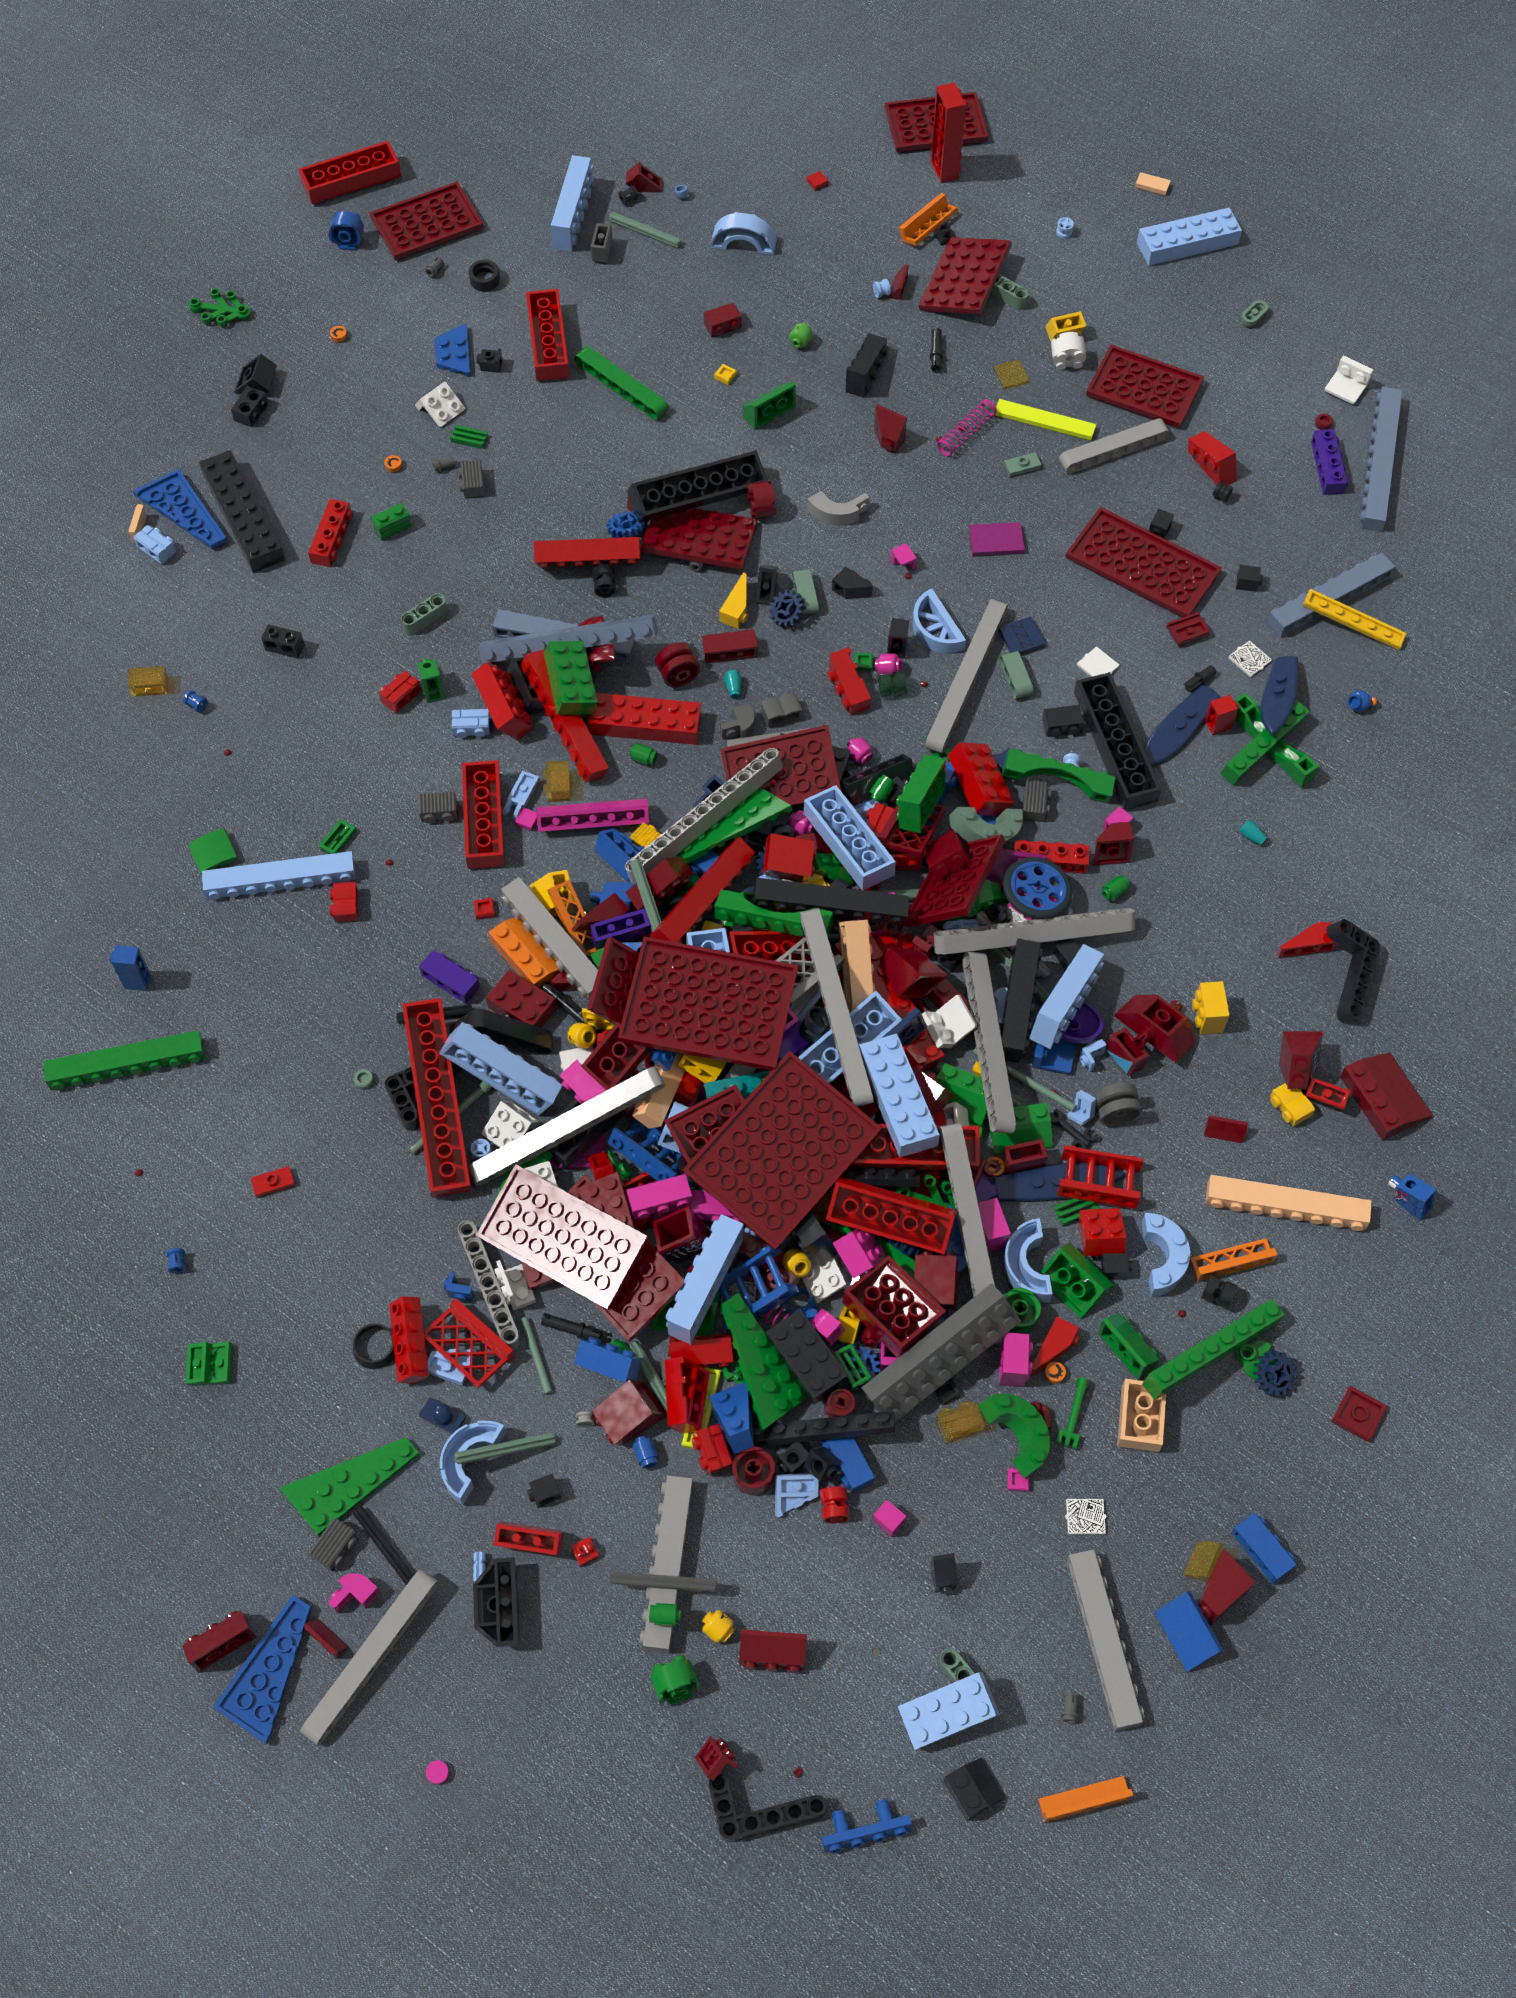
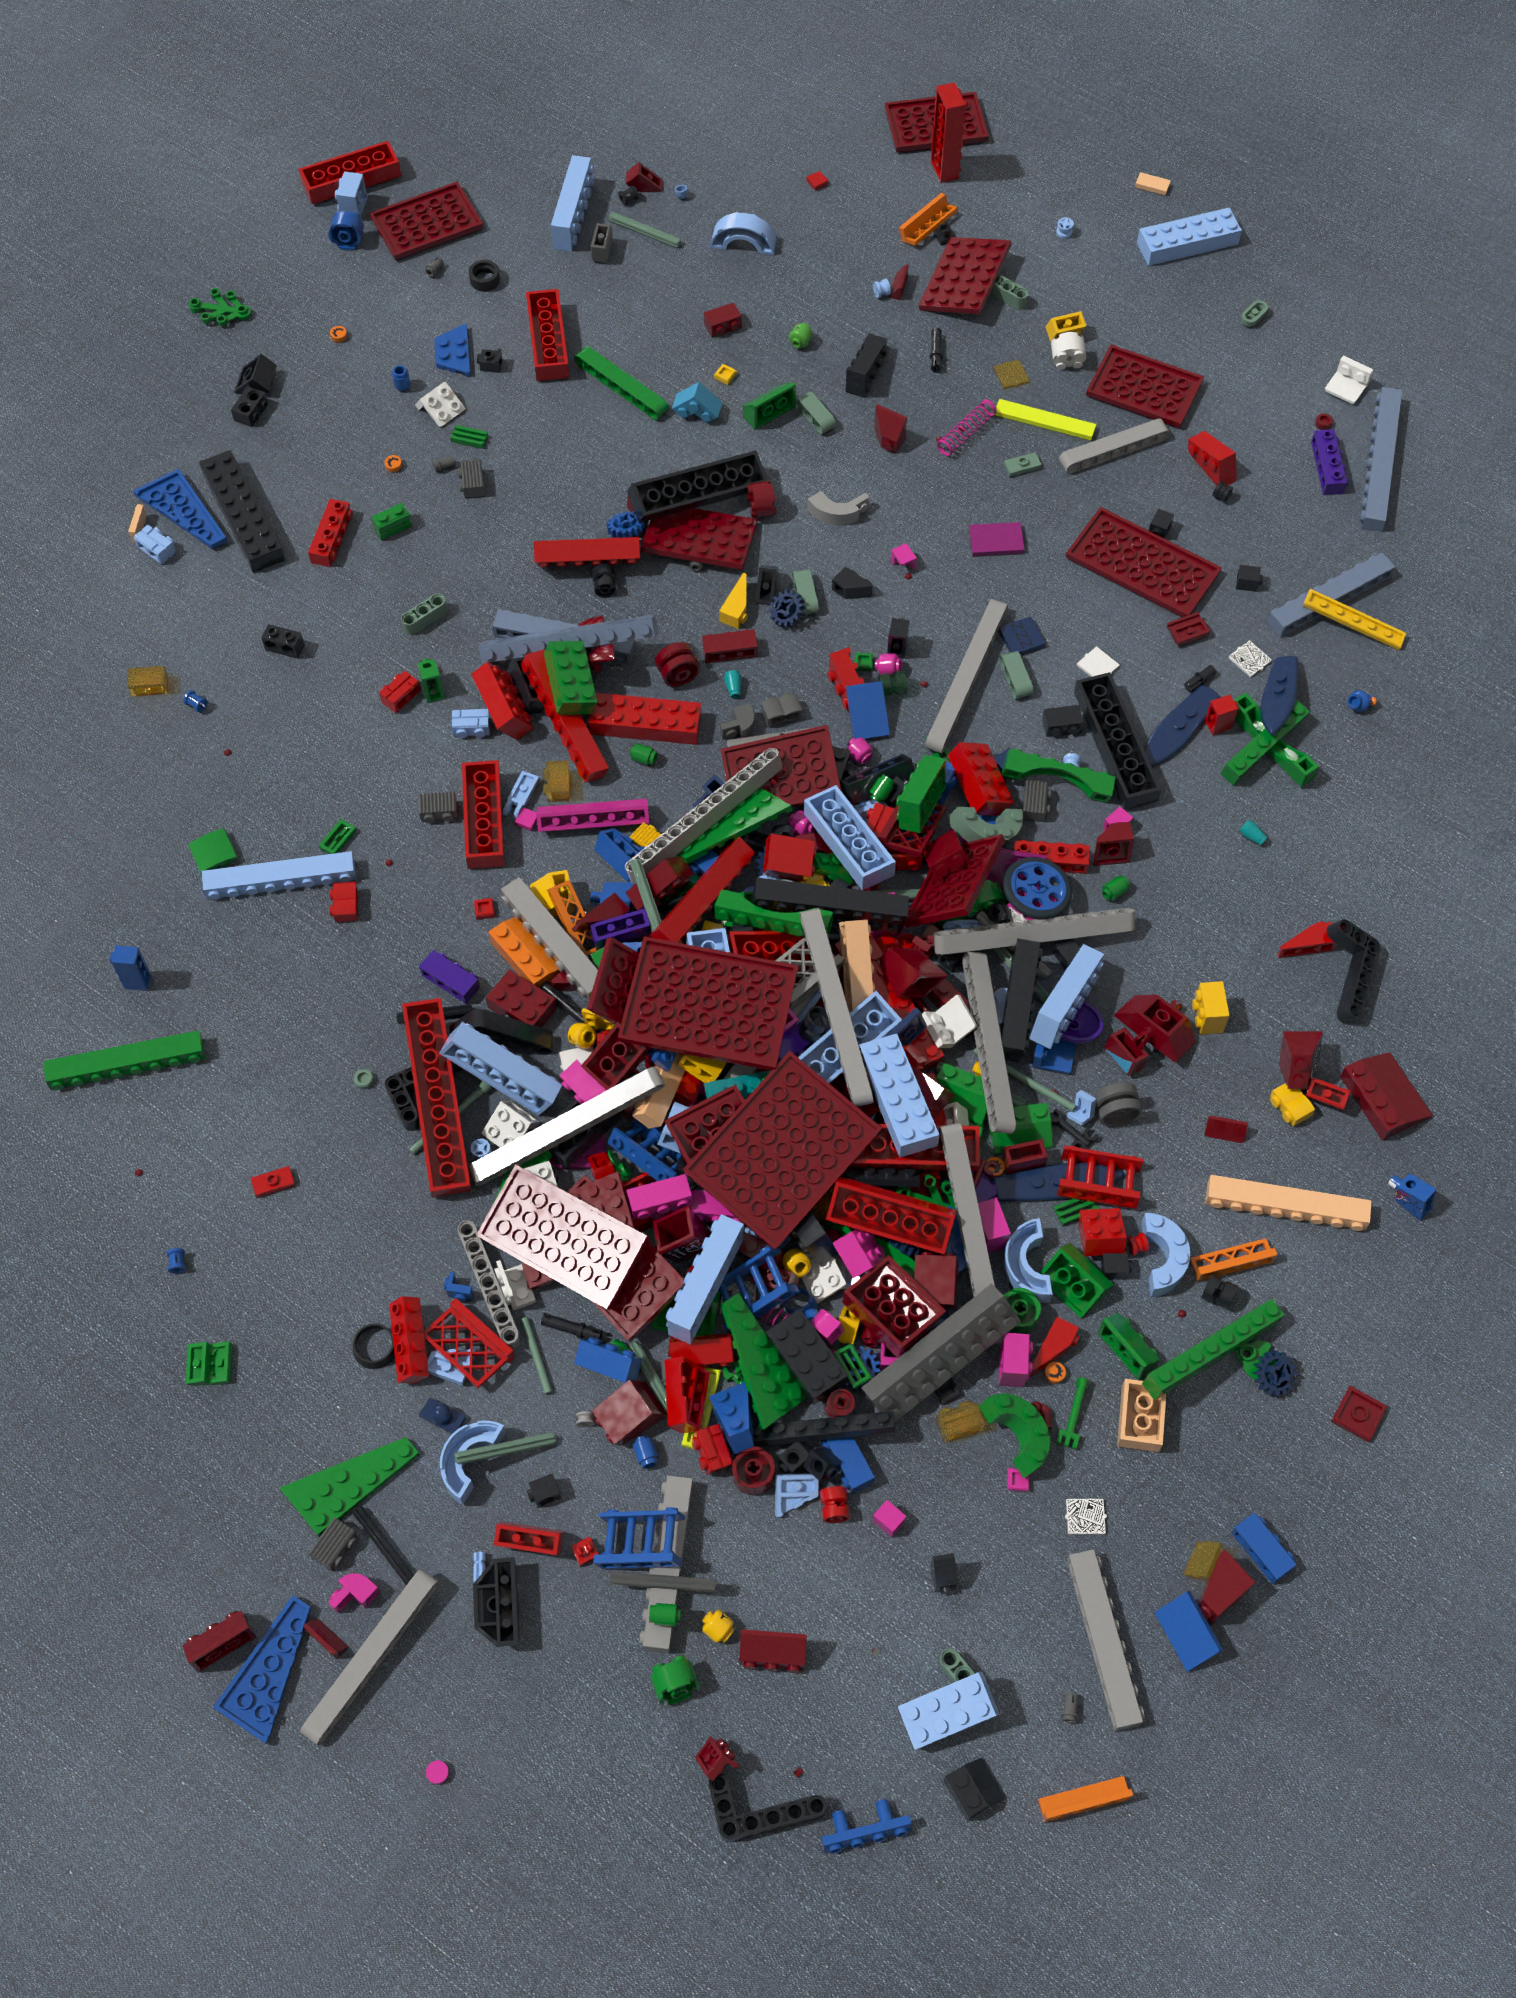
light blue window [913,589,966,653] -> none
light blue bracket [1080,1039,1106,1072] -> none
none -> light blue brick [335,172,367,219]
none -> blue brick [392,365,411,391]
none -> blue fence [593,1507,686,1569]
none -> dark azure brick [672,382,723,423]
none -> sand green beam [796,391,836,434]
none -> blue tile [846,681,890,739]
none -> red wheel [1127,1232,1149,1256]

